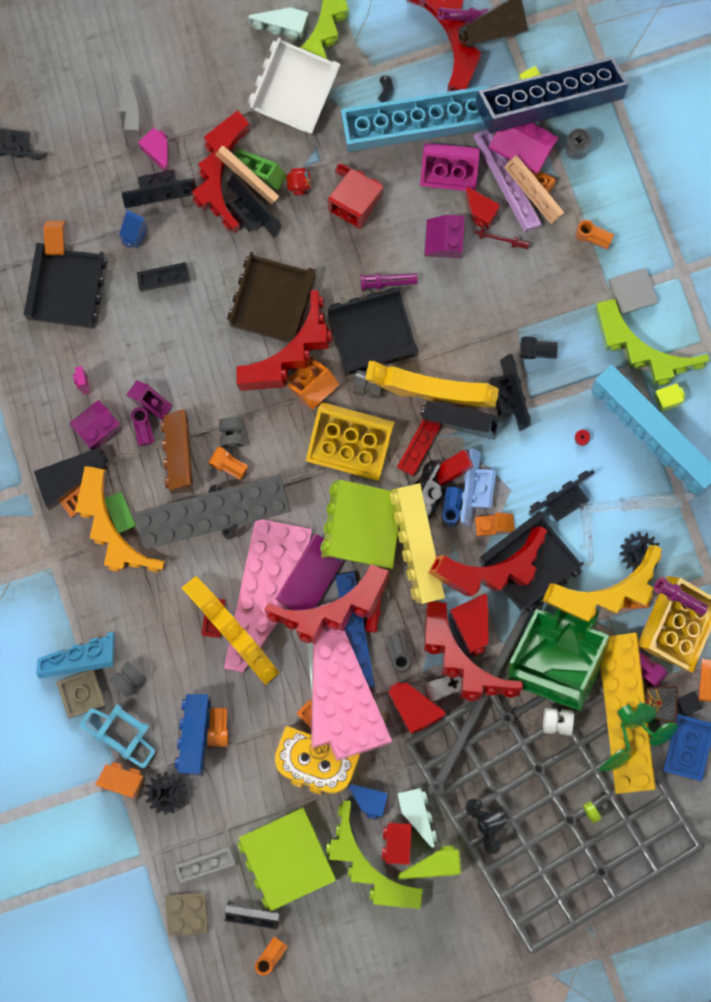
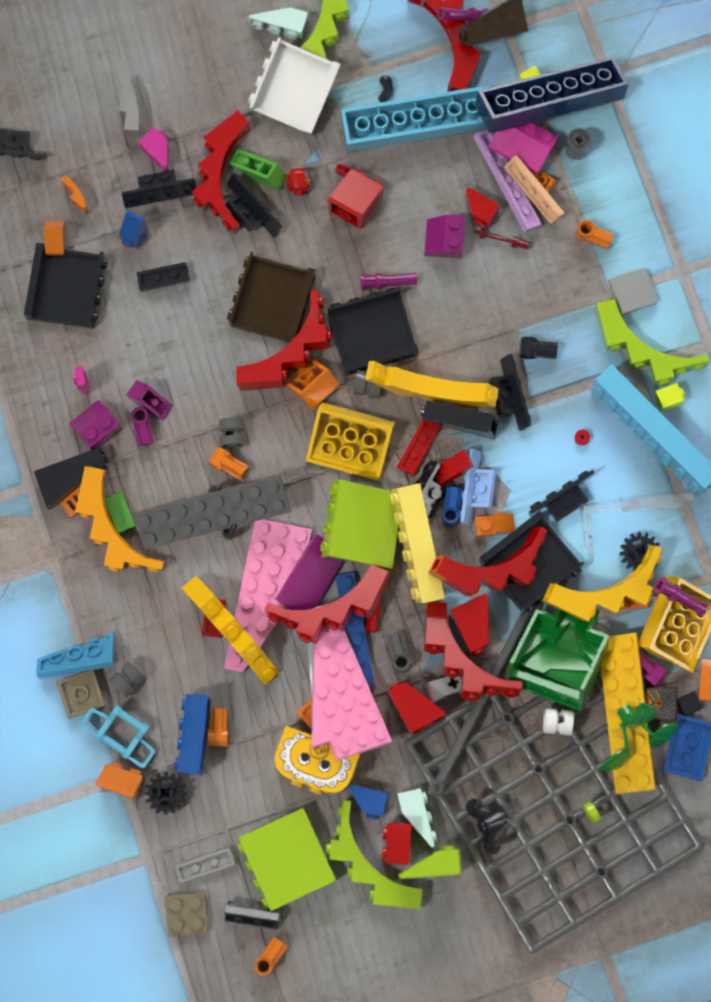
dark orange slope [161,409,194,494] -> none
light nougat tile [215,146,279,205] -> none
dark pink slope [420,143,480,191] -> none
none -> orange slope [61,175,89,214]

